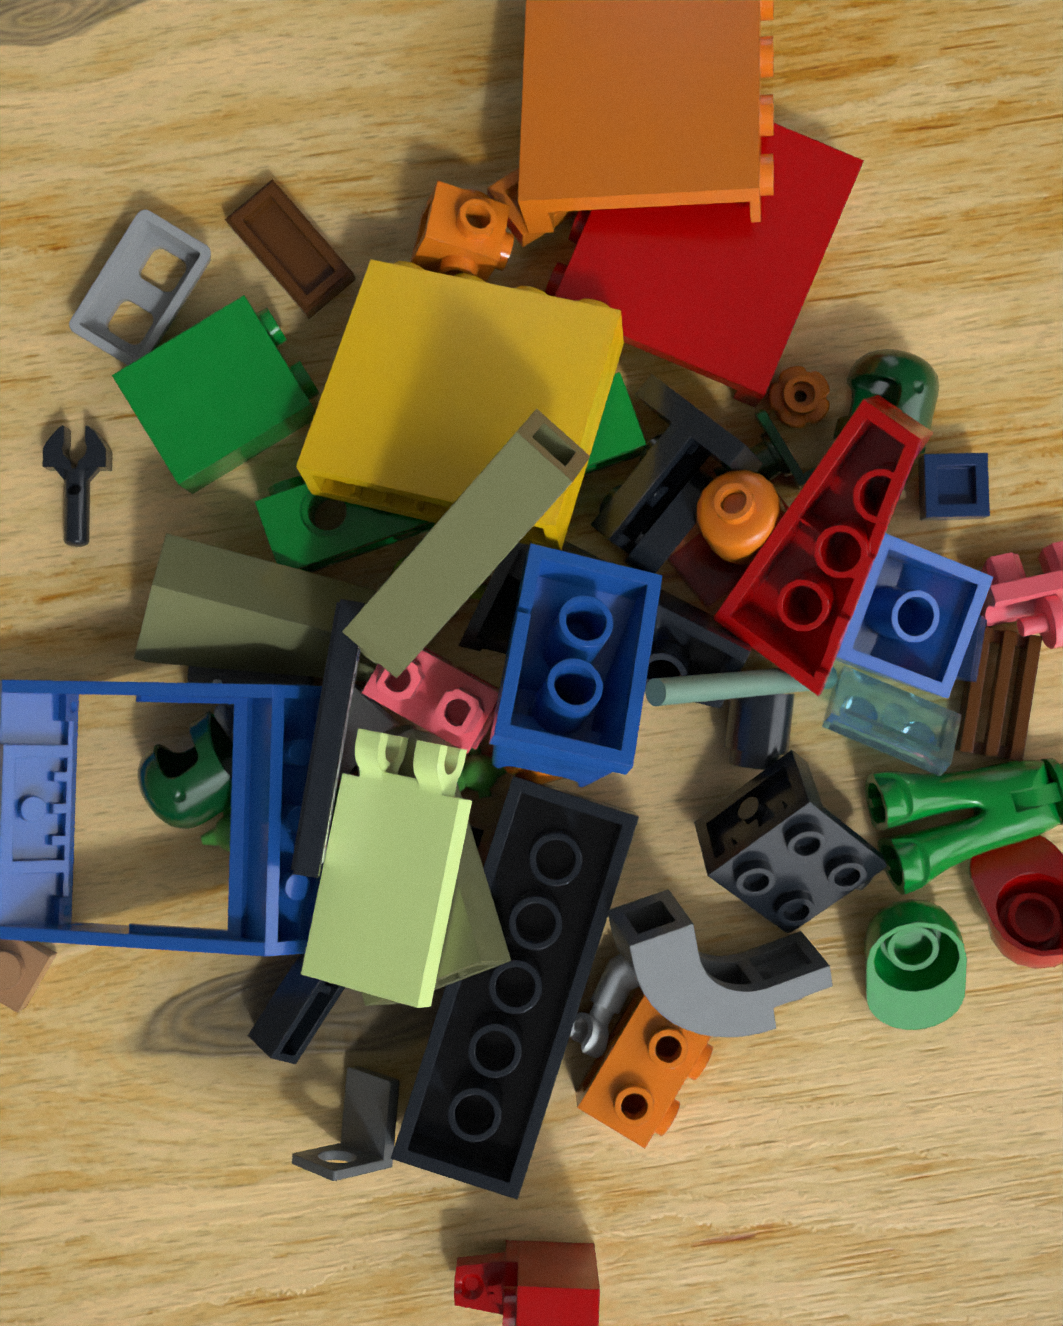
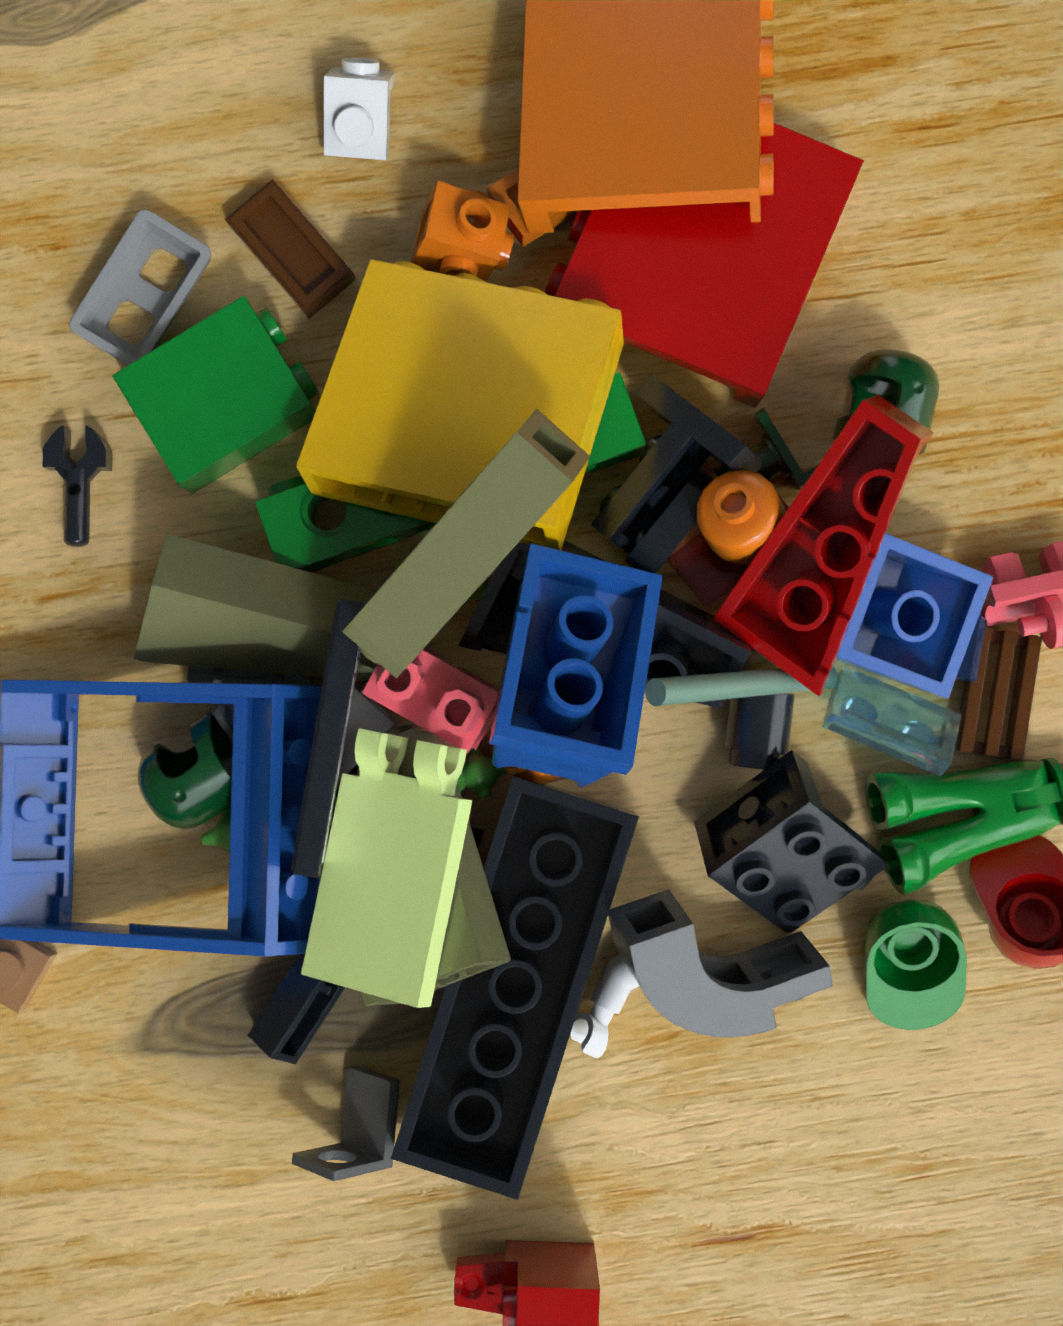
orange brick [575,987,713,1149] -> none
orange plate [768,366,830,428] -> none
dark blue plate [918,453,990,521] -> none
none -> white bracket [324,57,395,160]

